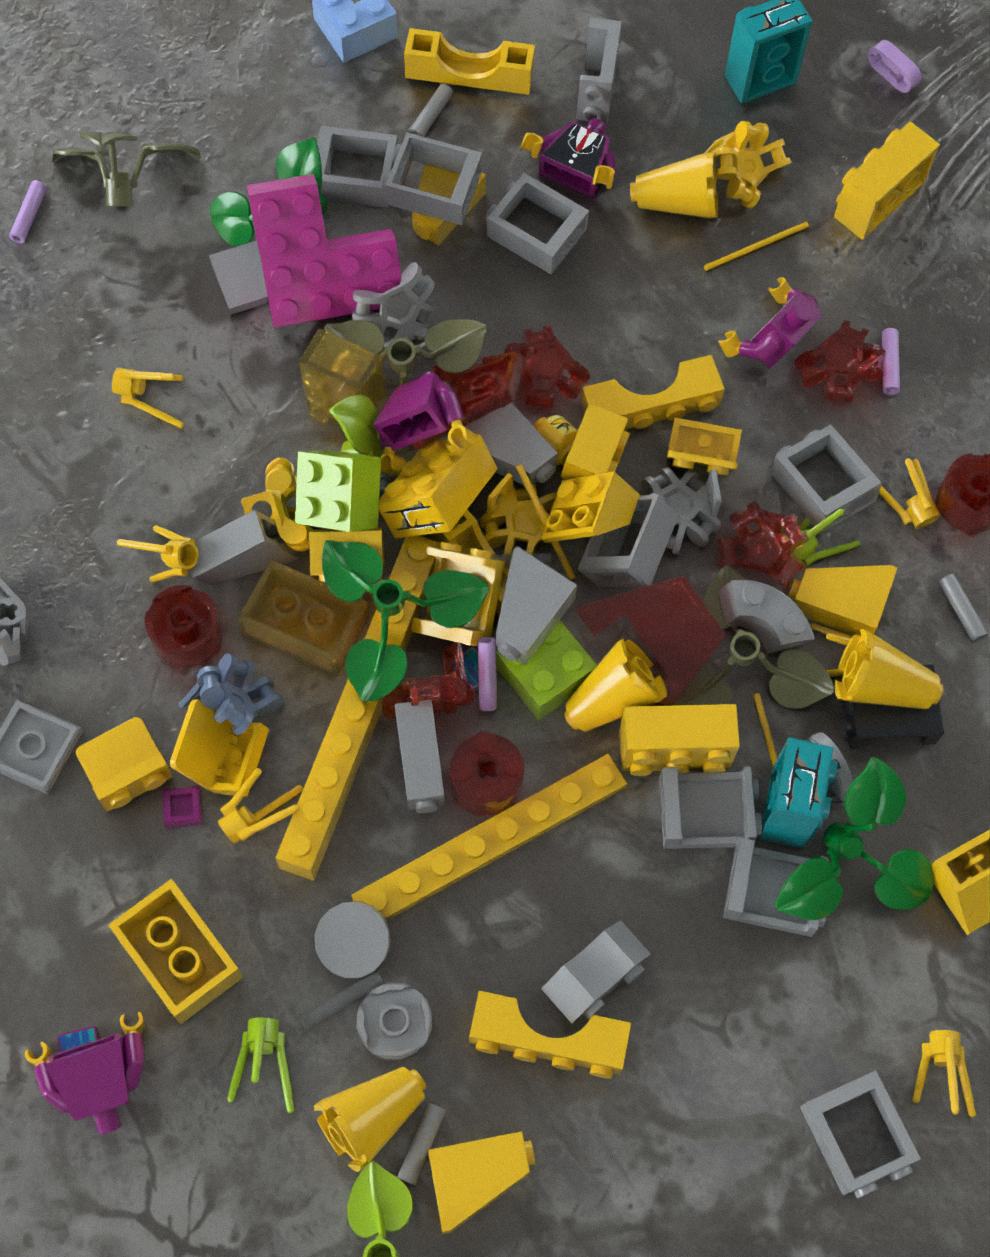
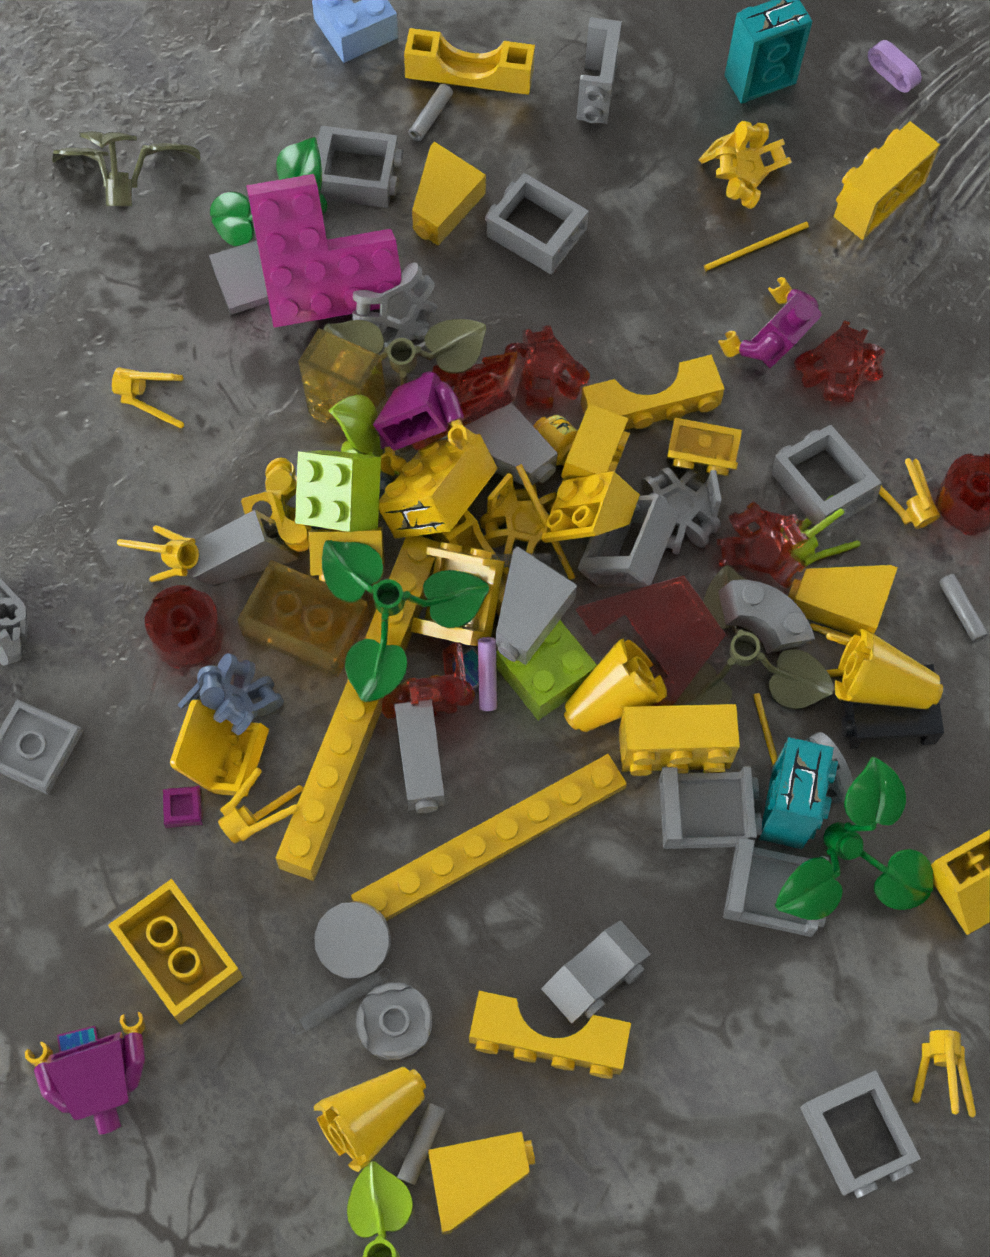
lavender piece [9,180,47,244] -> none
yellow bracket [76,717,173,812] -> none
lime plant [227,1017,294,1114] -> none
light grey window [382,132,482,225] -> none
clear red brick [450,731,524,816] -> none
torso [520,118,617,199] -> none
yellow cone [630,152,718,219] -> none
lavender piece [882,328,900,395] -> none

